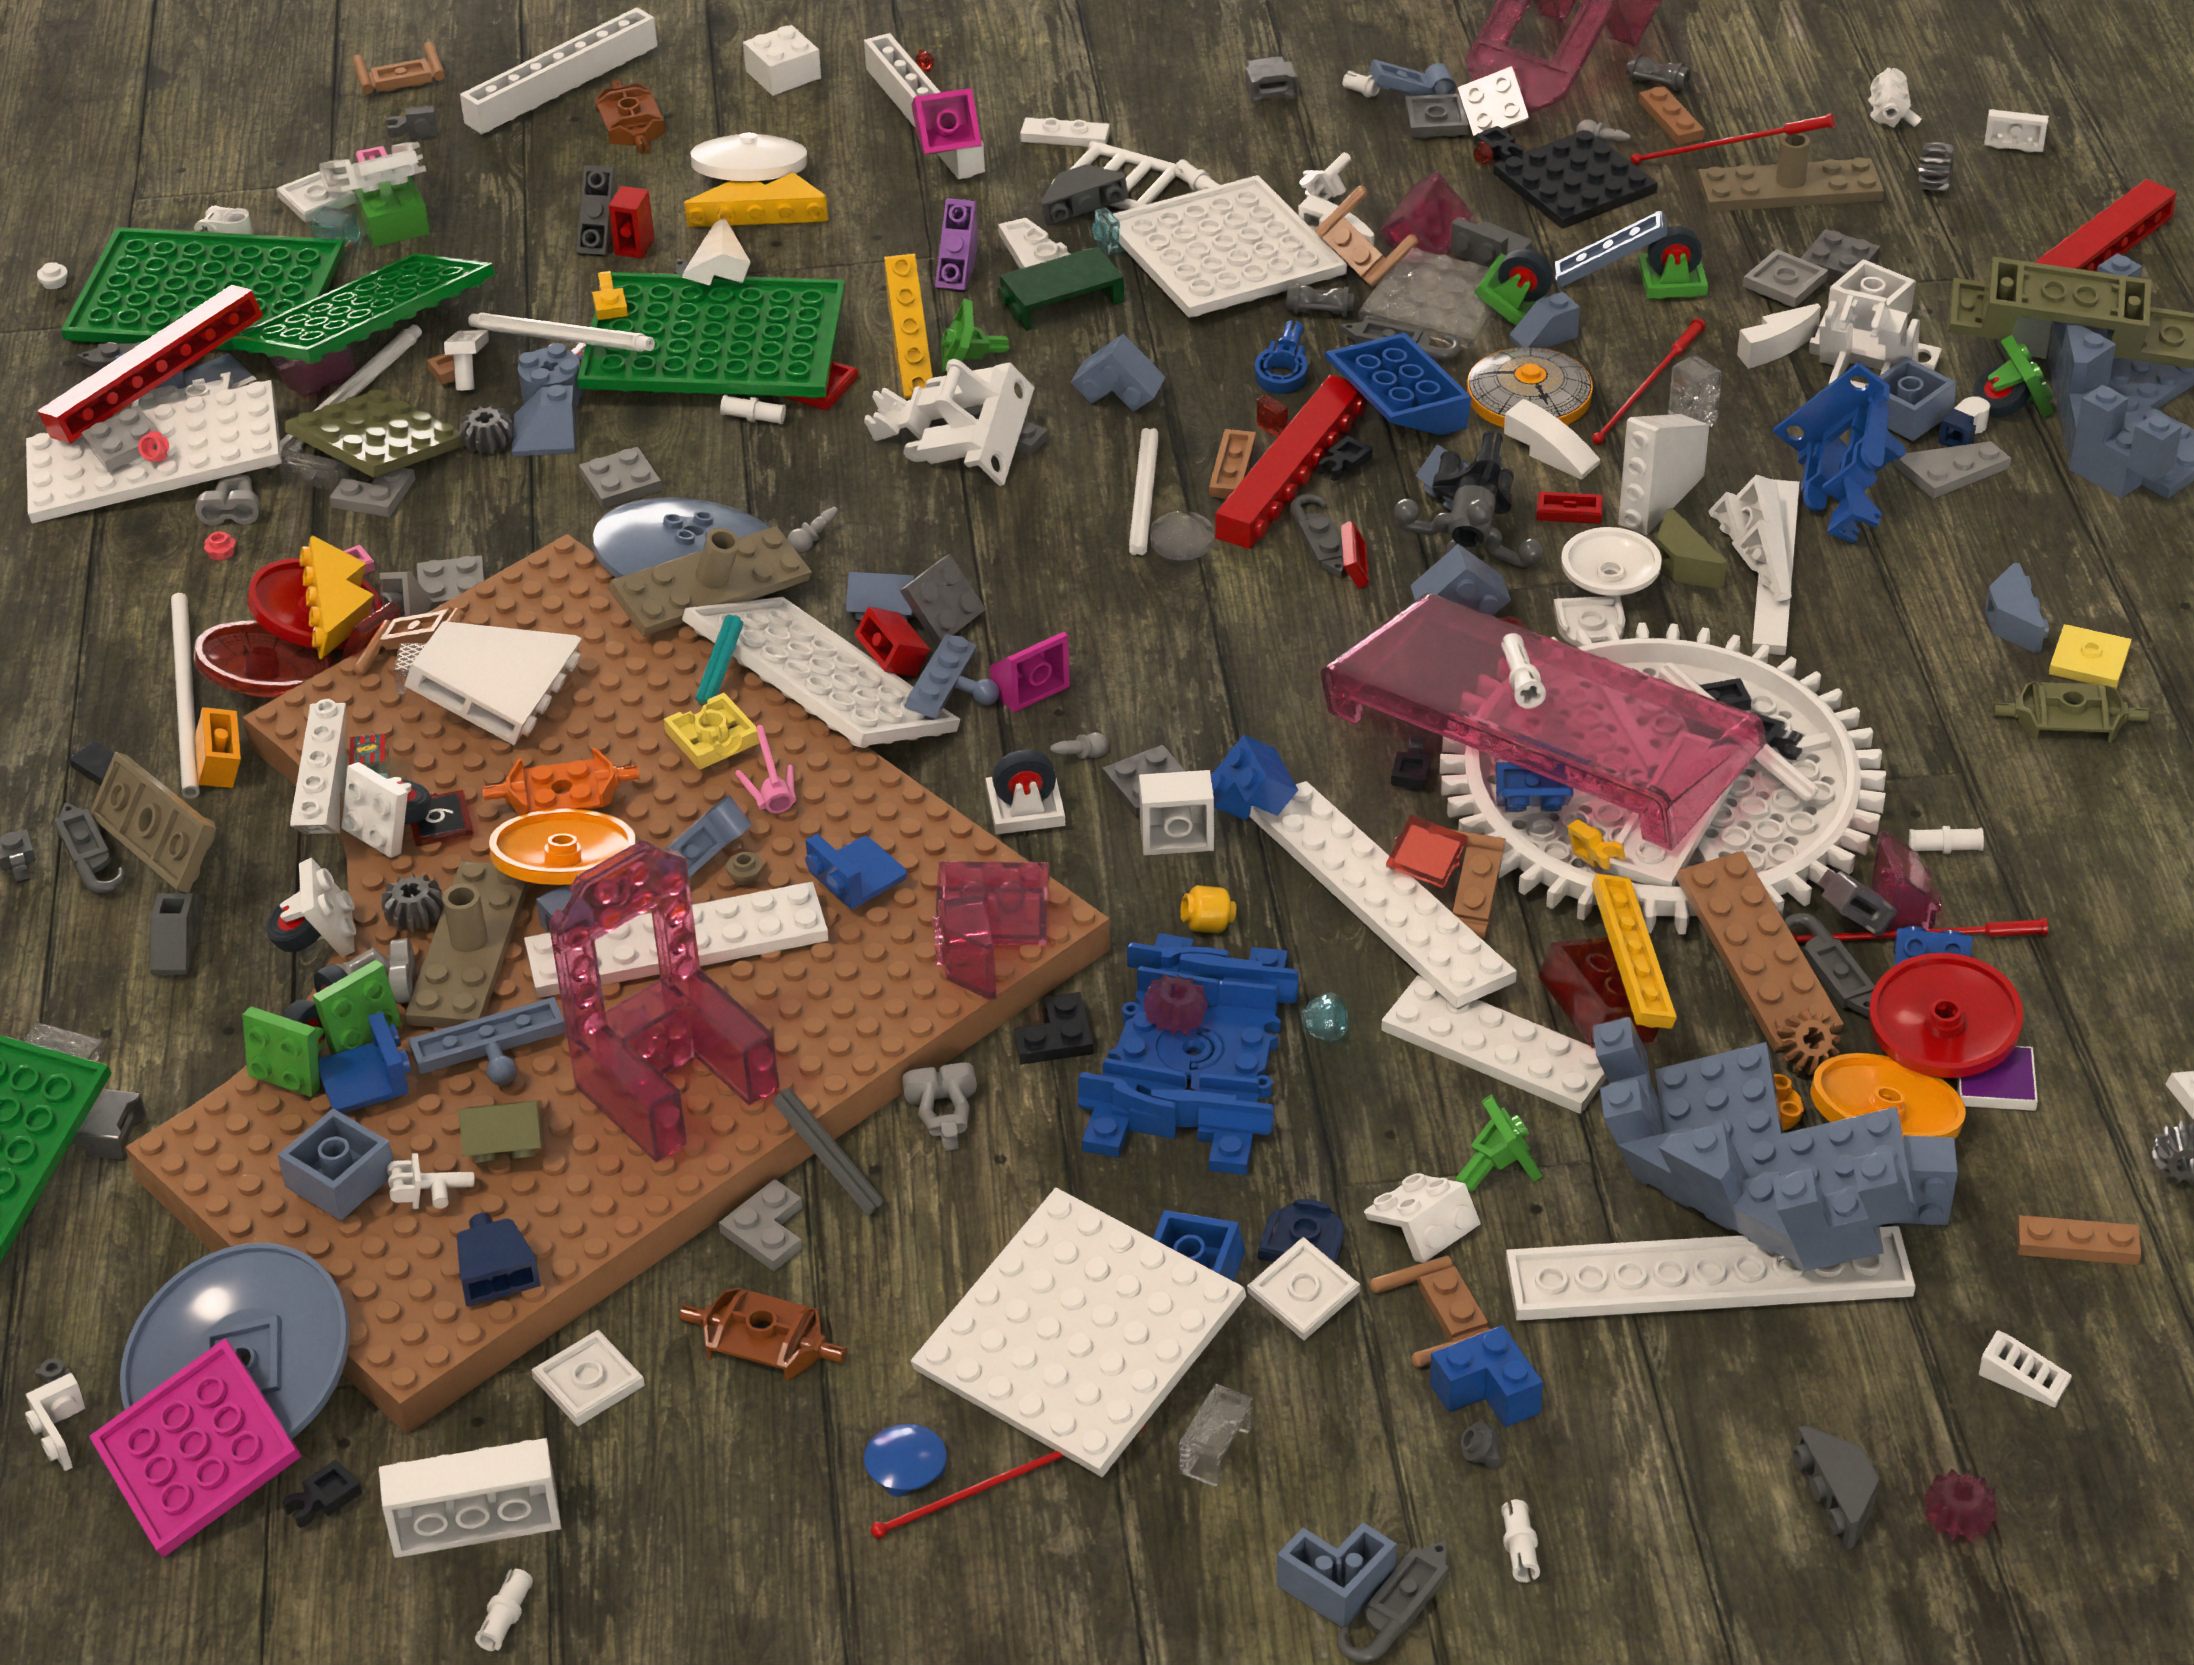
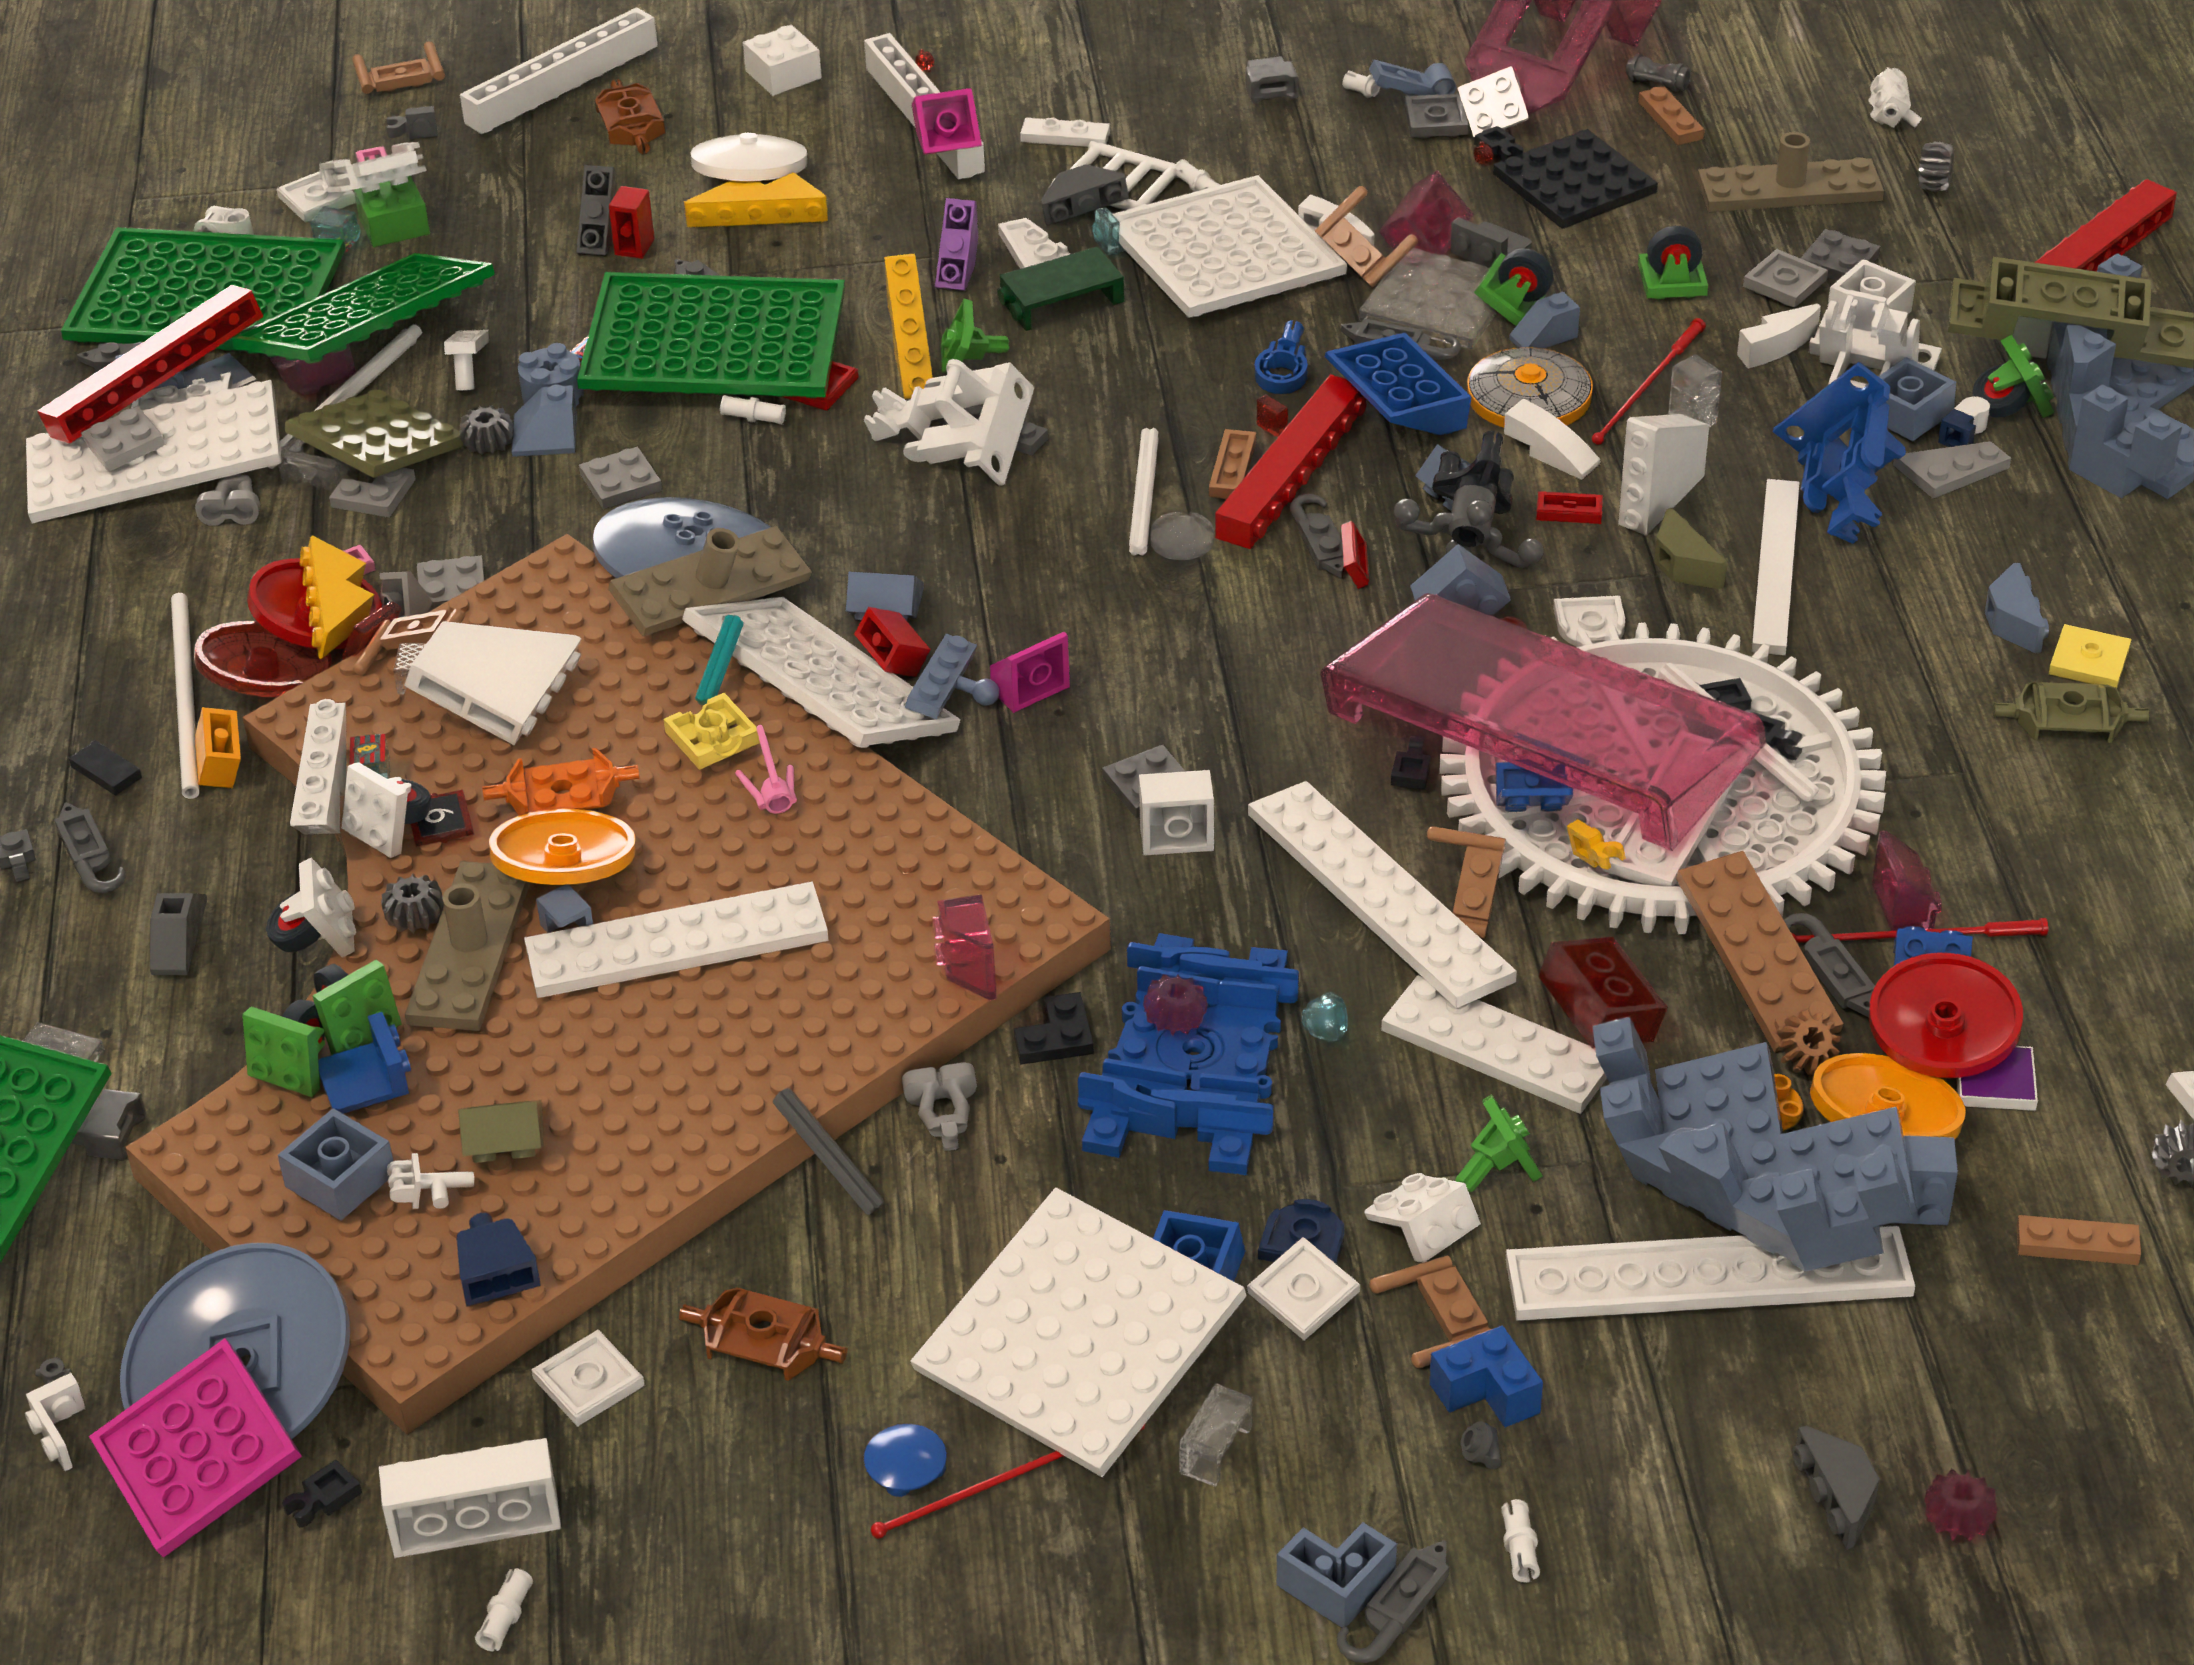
white plate [37,262,68,289] -> none
dark tan plate [90,752,216,893] -> none
coral plate [138,431,169,462] -> none
coral plate [204,531,236,561] -> none
light grey piece [336,938,415,1004] -> none
sand blue plate [408,997,566,1086] -> none
medium nougat plate [427,353,455,385] -> none
white piece [468,312,655,352] -> none
clear pink bracket [549,840,780,1162] -> none
yellow plate [592,271,628,320] -> none
sand blue plate [652,795,752,889] -> none
white wedge [682,219,750,285] -> none
light grey plate [719,1179,803,1271] -> none
dark tan plate [726,852,763,885] -> none
light grey bar [787,507,838,552] -> none
blue bracket [805,834,907,910] -> none
flat silver plate [900,554,986,646] -> none
clear pink slope [936,861,1050,945] -> none
plate [985,750,1065,835] -> none
light grey bar [1050,732,1109,759] -> none
sand blue brick [1070,333,1166,412] -> none
yellow head [1180,885,1236,934] -> none
blue brick [1210,734,1298,820] -> none
dark grey piece [1286,283,1354,317] -> none
white arm [1300,152,1351,200] -> none
black plate [1318,436,1373,481] -> none
clear red piece [1386,815,1468,889] -> none
white pin [1501,633,1546,709] -> none
sand blue tile [1555,210,1668,287] -> none
white dish [1561,527,1662,596] -> none
light grey bar [1576,119,1630,142] -> none
yellow plate [1591,873,1677,1029] -> none
red piece [1630,113,1835,165] -> none
white wedge [1709,474,1792,601] -> none
flat silver piece [1818,869,1898,936] -> none
white pin [1909,826,1984,854] -> none
white slope [1979,1330,2072,1408] -> none
white bracket [1984,109,2048,152] -> none

